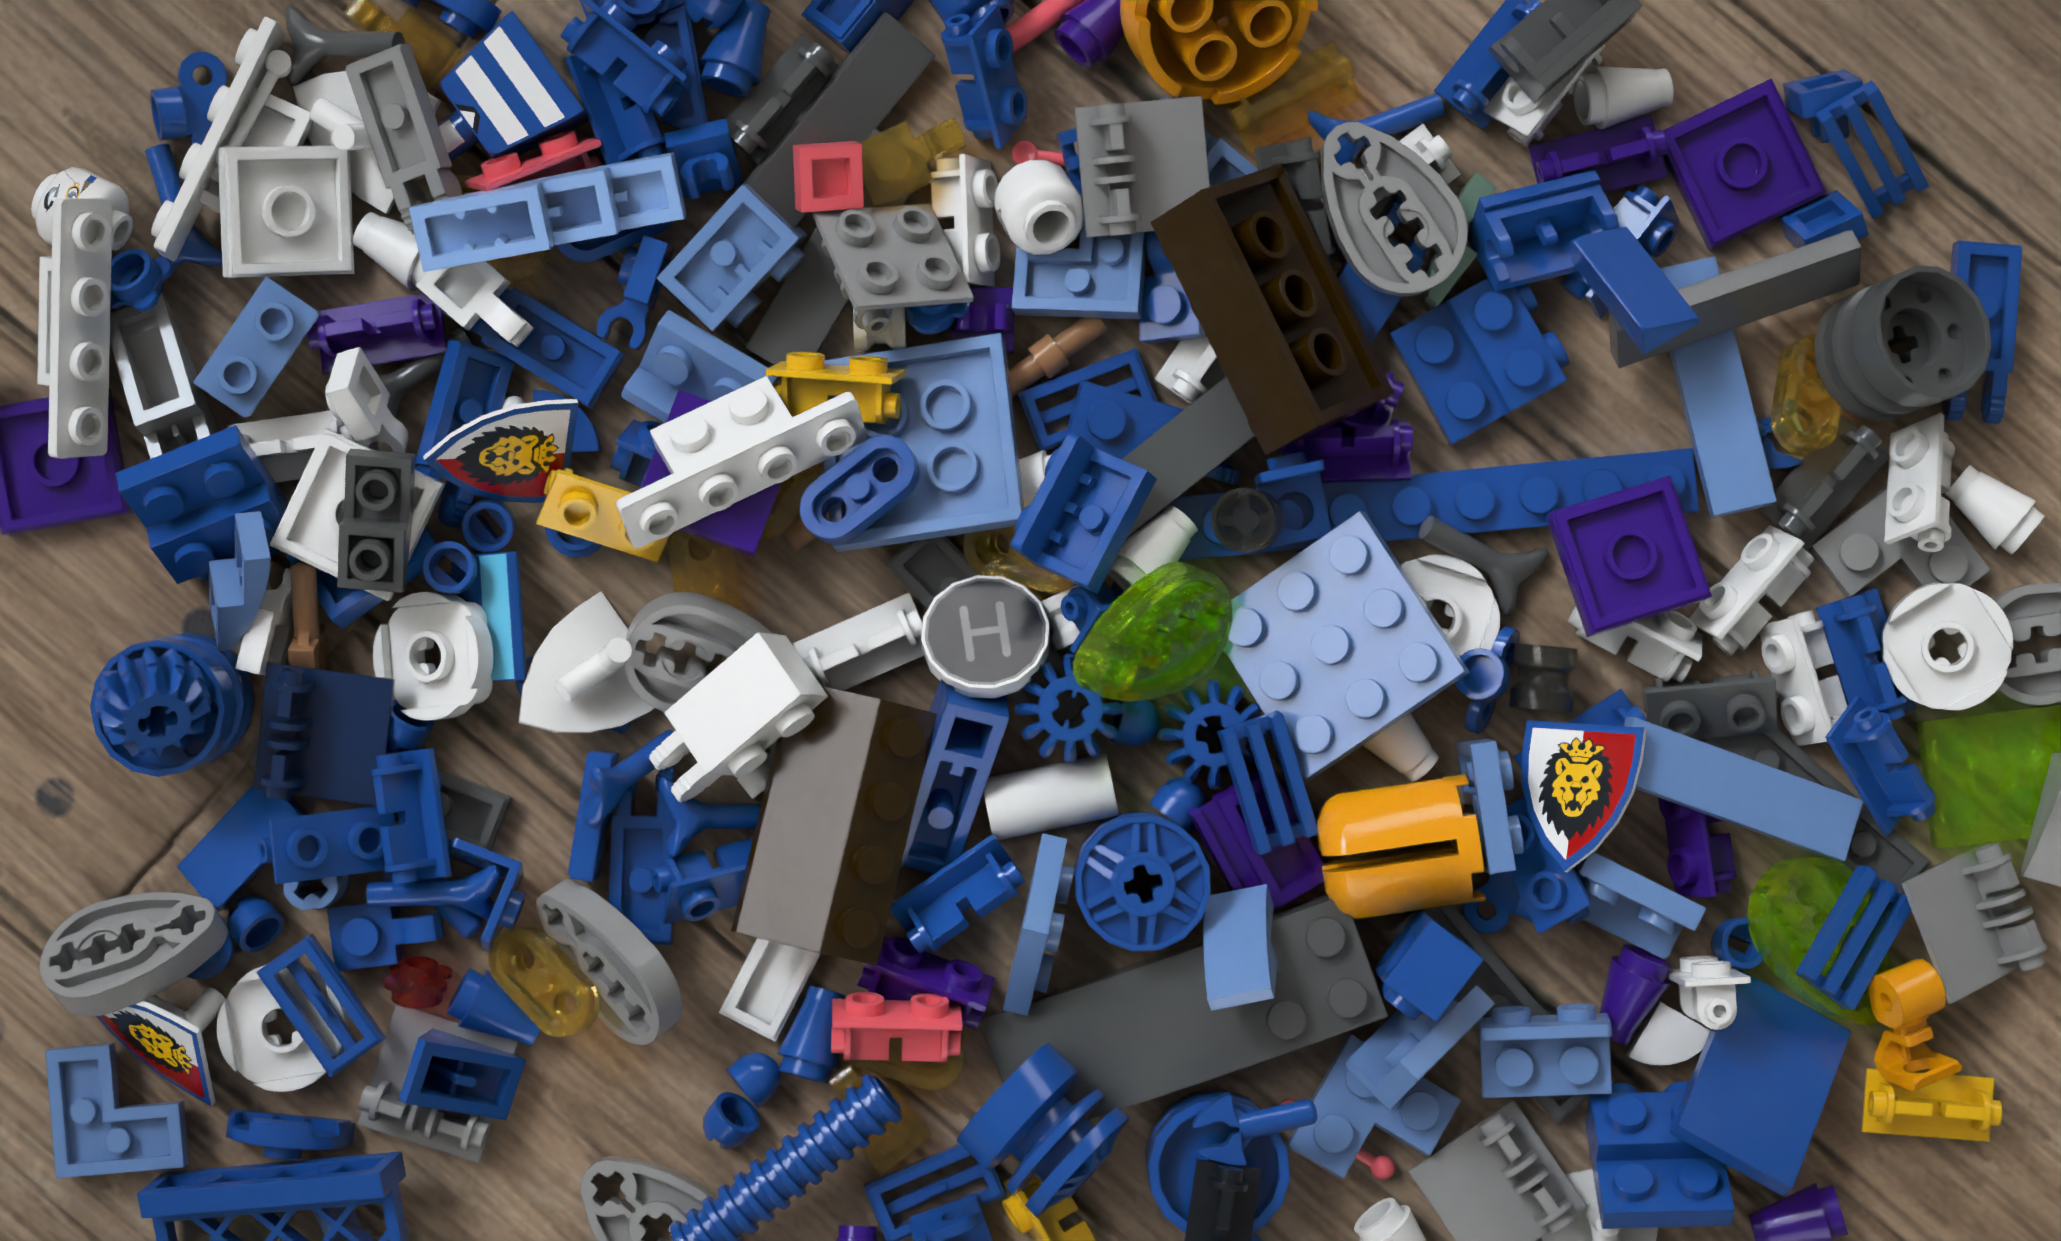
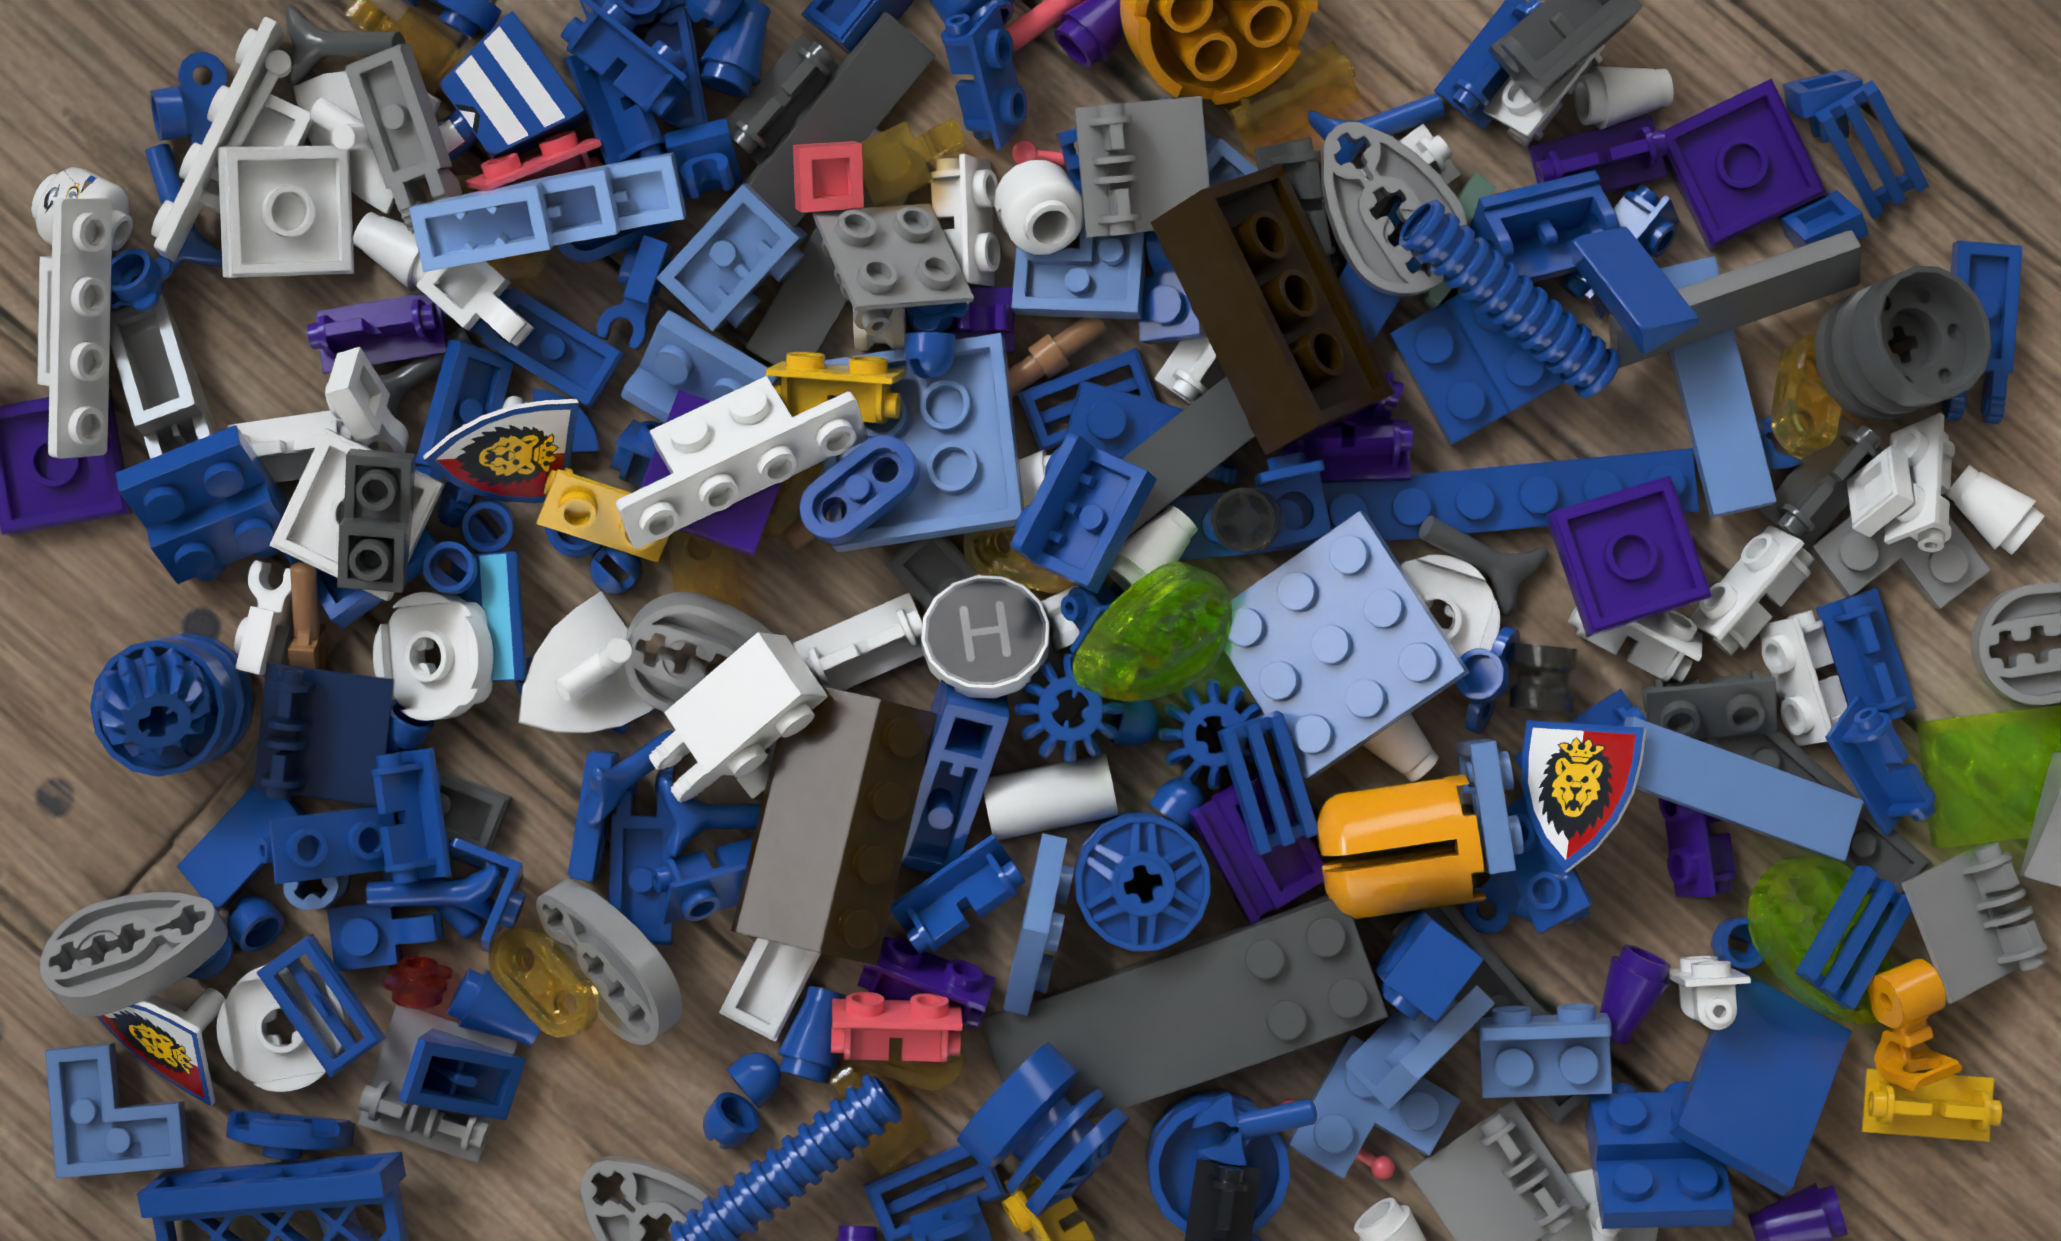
medium blue bracket [193,276,319,417] -> none
medium blue slope [209,511,271,651] -> none
medium blue slope [1203,884,1278,1011] -> none
medium blue bracket [1575,852,1706,959] -> none
white tile [1625,1001,1710,1066] -> none
white plate [1881,583,2013,710] -> none
none -> blue hinge [590,546,643,595]
none -> blue hinge [904,332,956,379]
none -> blue piece [1399,200,1620,398]
none -> white tile [1847,446,1914,537]

